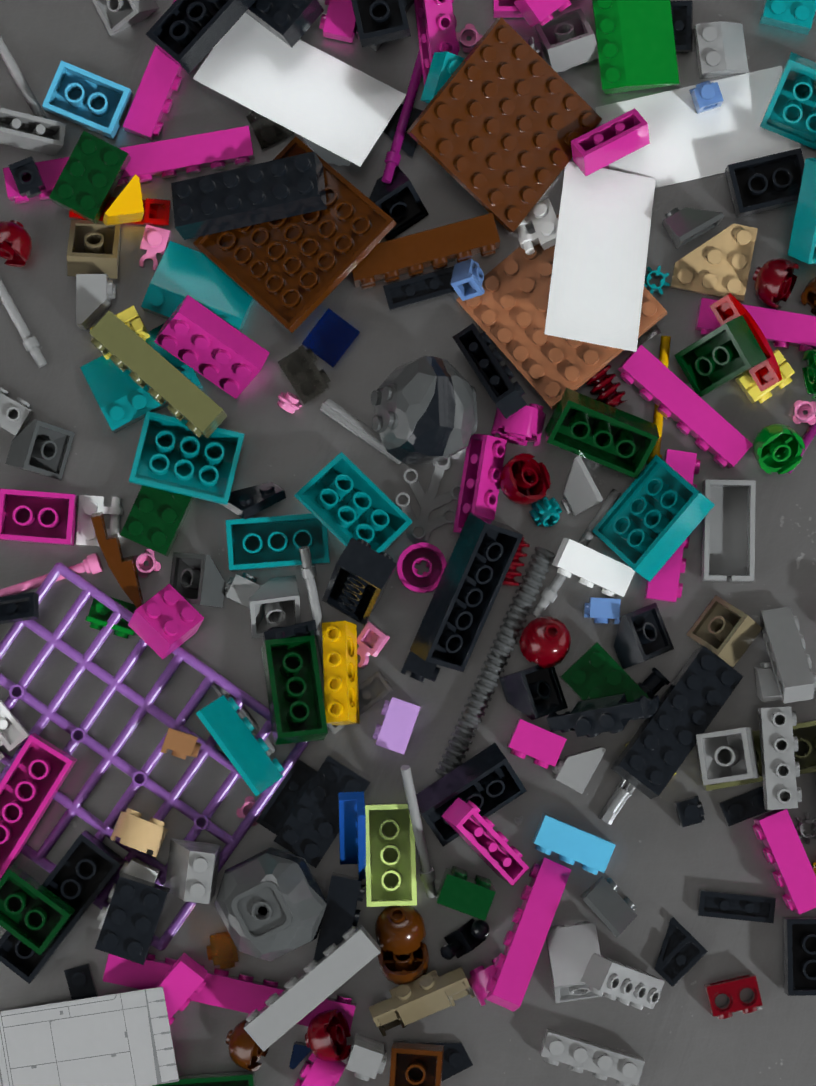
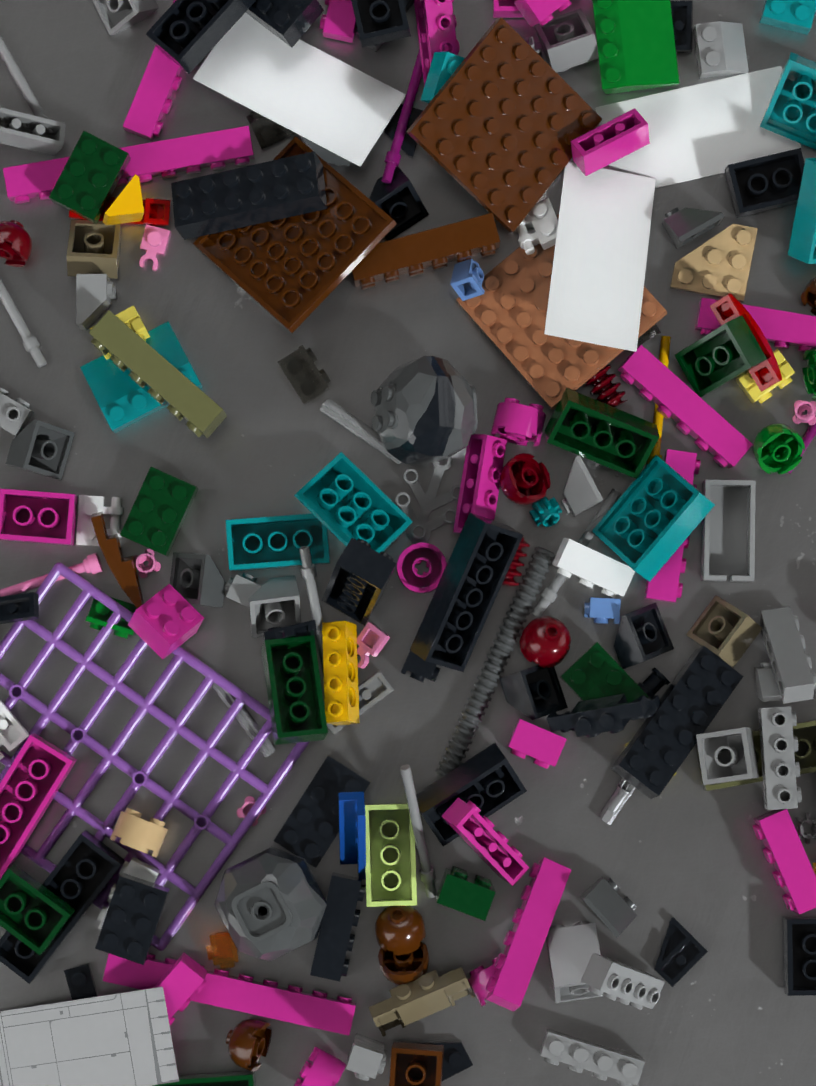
black brick [8,156,45,198] -> none
medium azure brick [42,60,133,140] -> none
teal slope [129,411,245,505] -> none
teal slope [141,241,254,332] -> none
dark pink brick [154,295,270,399] -> none
medium nougat brick [161,727,202,760] -> none
light grey slope [165,838,221,904] -> none
teal slope [196,695,285,796] -> none
black wing [221,482,286,519] -> none
light grey brick [244,925,381,1052] -> none
black plate [256,759,318,835] -> none
bright pink plate [277,392,302,414] -> none
dark blue slope [289,1041,311,1070] -> none
clear blue piece [302,308,360,368] -> none
dark red cylinder [305,1009,351,1061] -> none
lavender brick [373,697,421,755] -> none
black plate [383,266,456,311] -> none
black piece [440,918,490,960] -> none
black brick [453,323,527,419] -> none
bright pink plate [456,23,483,53] -> none
medium azure brick [532,813,616,875] -> none
light grey slope [552,747,606,794] -> none
teal gear [644,266,670,296] -> none
black brick [674,795,705,827] -> none
medium blue brick [689,81,724,114] -> none
black plate [697,890,776,923] -> none
dark red brick [704,973,762,1019] -> none
black plate [719,786,770,827] -> none
dark red cylinder [753,258,799,310] -> none

